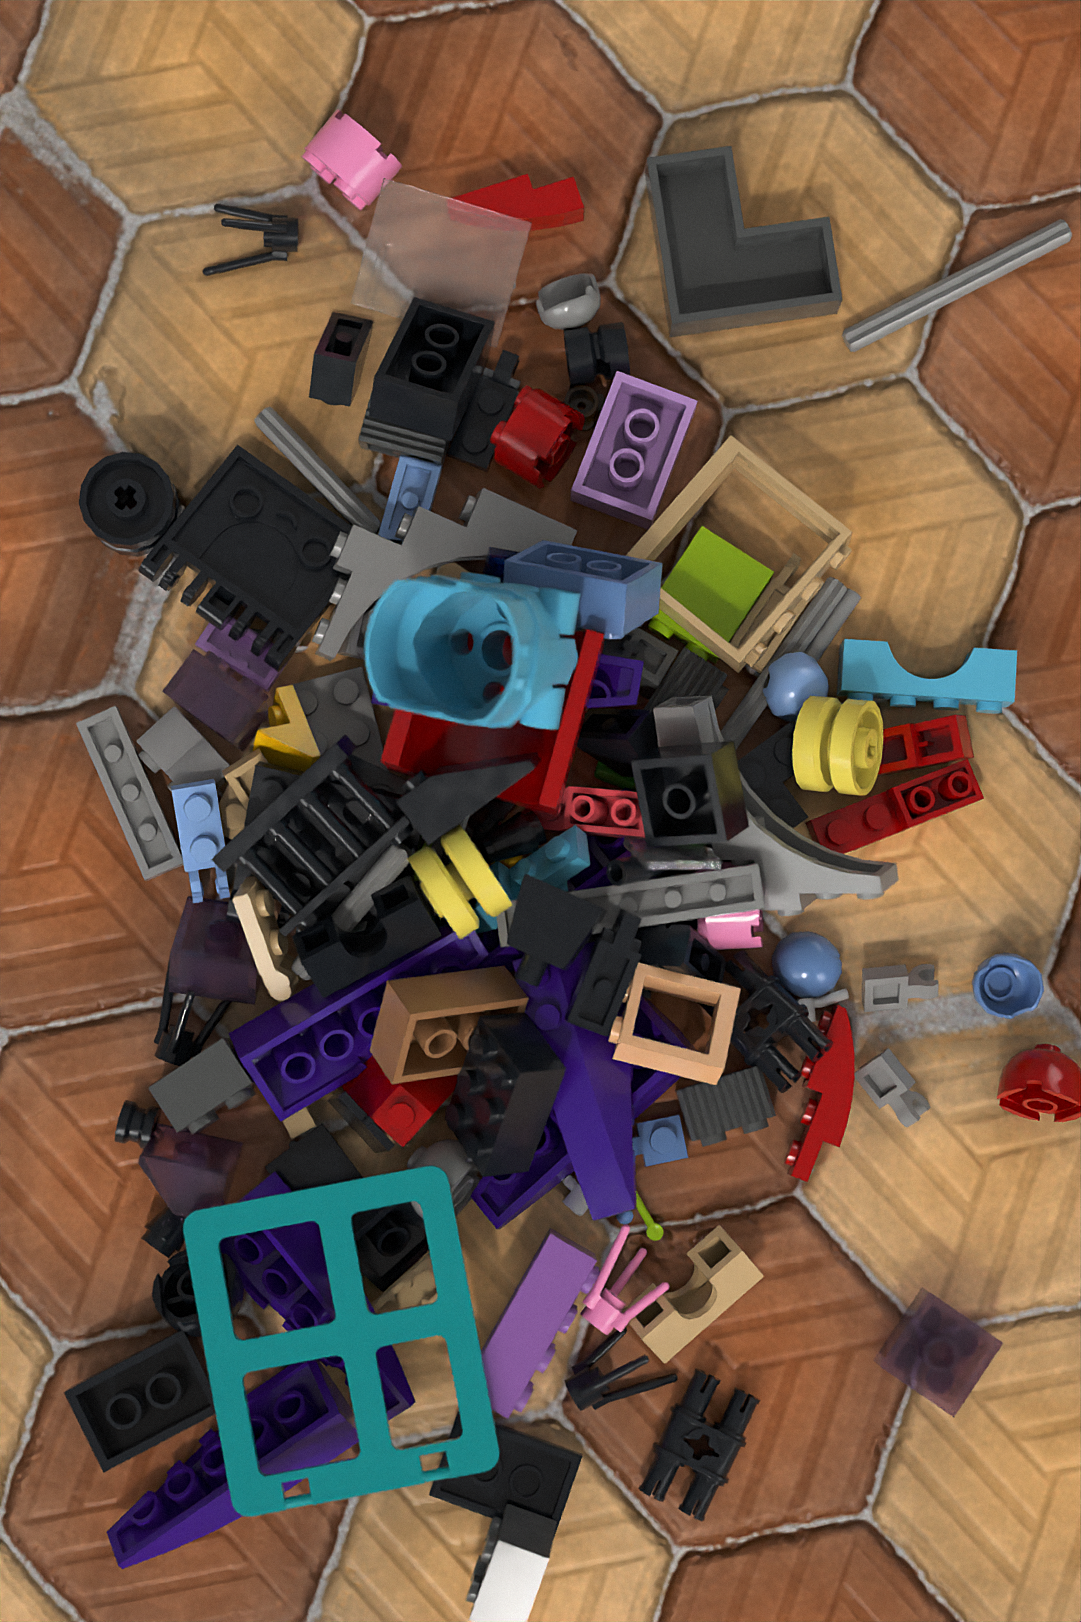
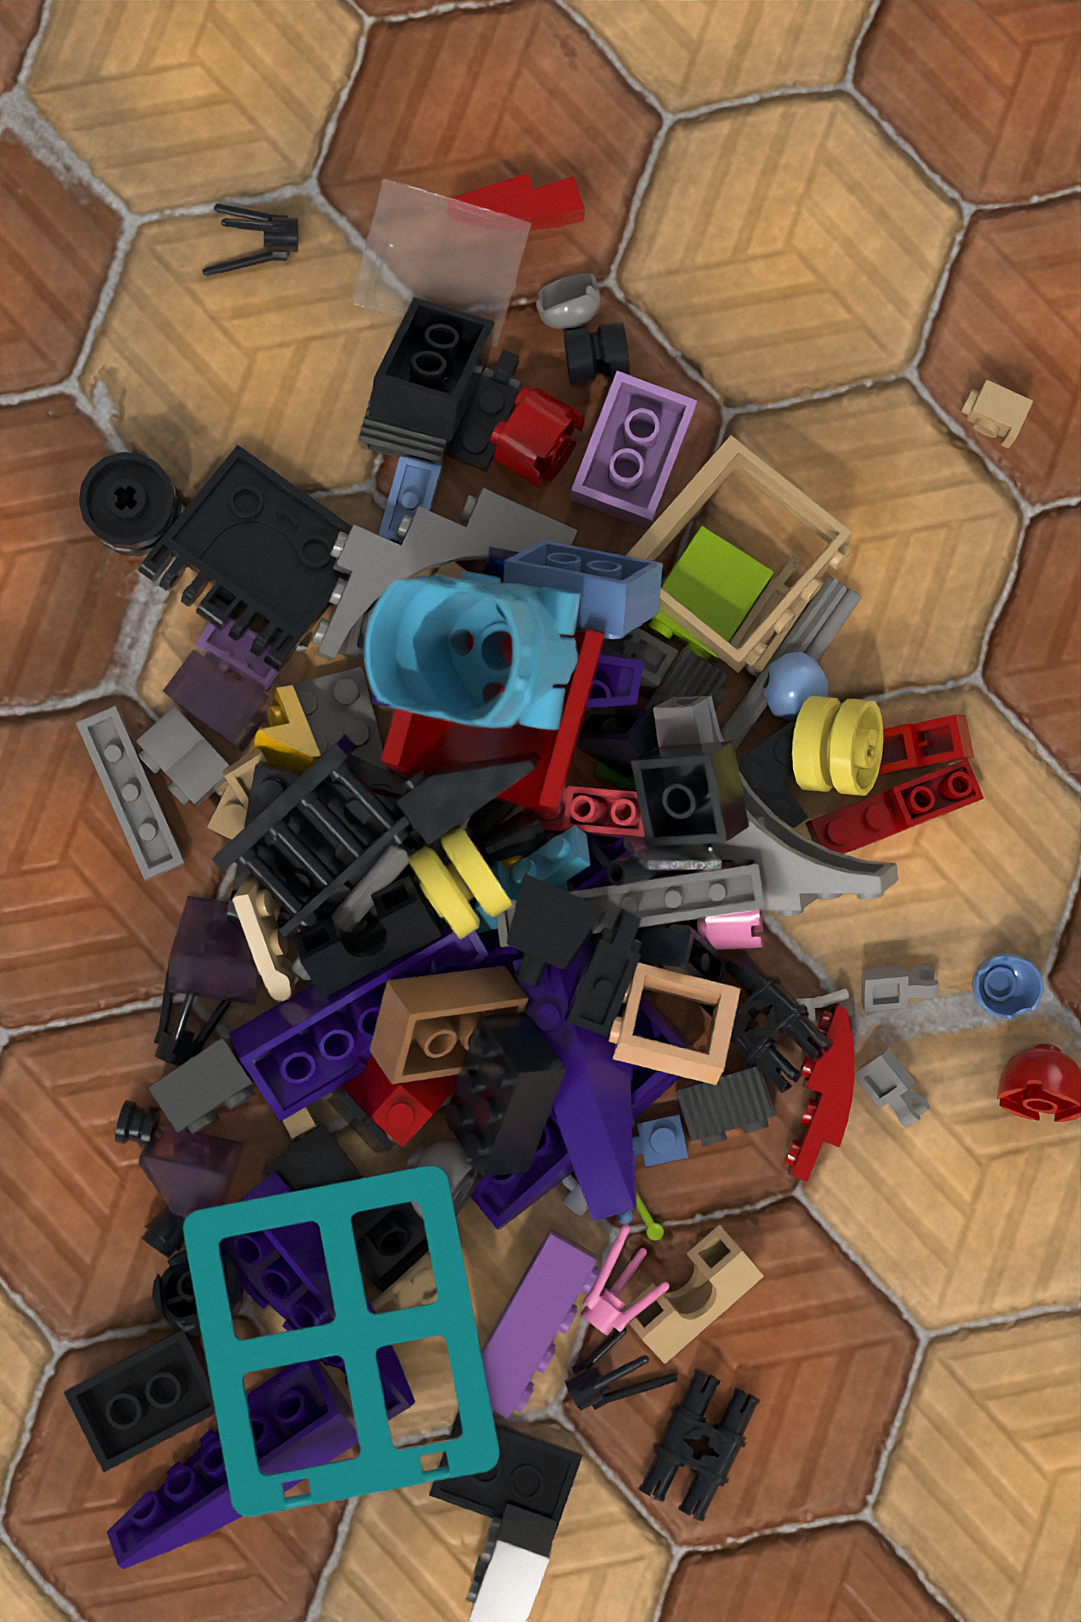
light blue hinge [171,779,230,903] -> none
light grey axle [254,407,381,534] -> none
bright pink brick [301,109,402,211] -> none
black slope [309,312,374,407] -> none
dark brown plate [564,384,606,431] -> none
dark grey piece [645,146,843,338] -> none
medium blue hair [771,931,842,998] -> none
medium azure arch [837,639,1017,714] -> none
light grey axle [842,219,1072,352] -> none
brick [874,1288,1003,1417] -> none
none -> tan brick [961,379,1033,449]

